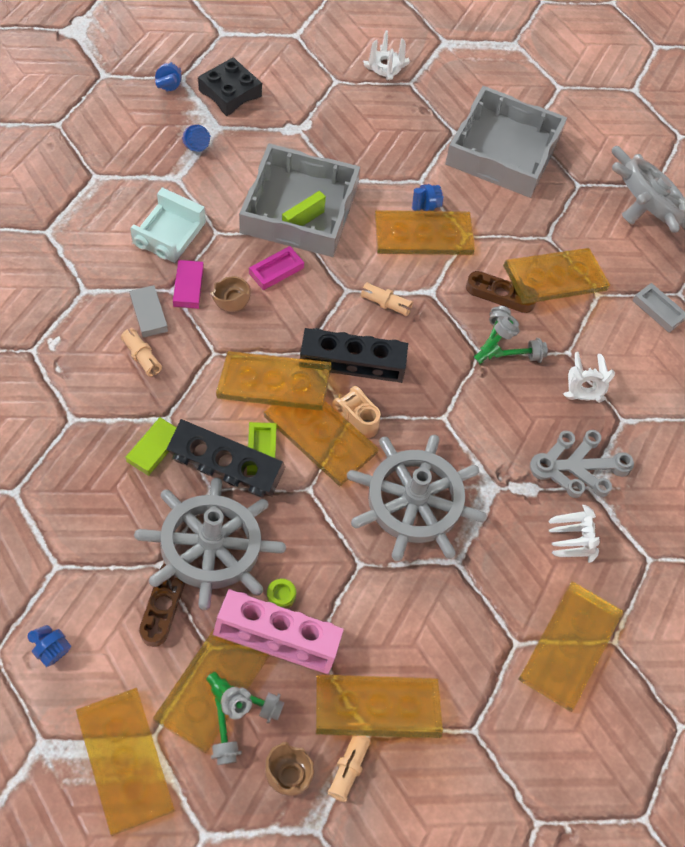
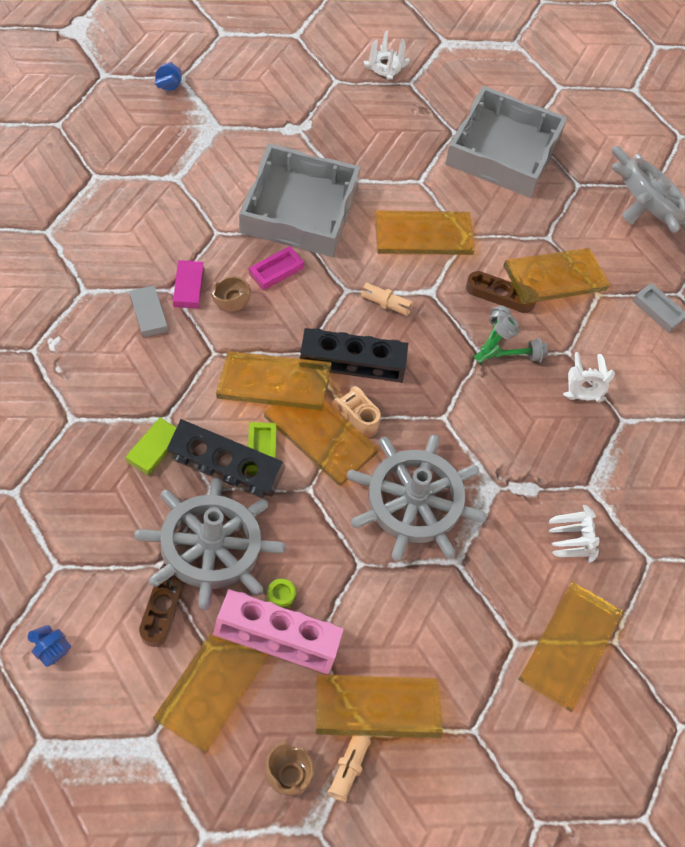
clear yellow tile [76,688,175,836] -> none
light nougat pin [121,328,162,377] -> none
light aqua panel [130,187,206,263] -> none
blue piece [182,125,211,152] -> none
black brick [198,57,262,116] -> none
light grey plant [206,672,285,765] -> none
lime tile [282,190,326,226] -> none
blue piece [412,184,444,212] -> none
light grey plant [530,430,634,498] -> none

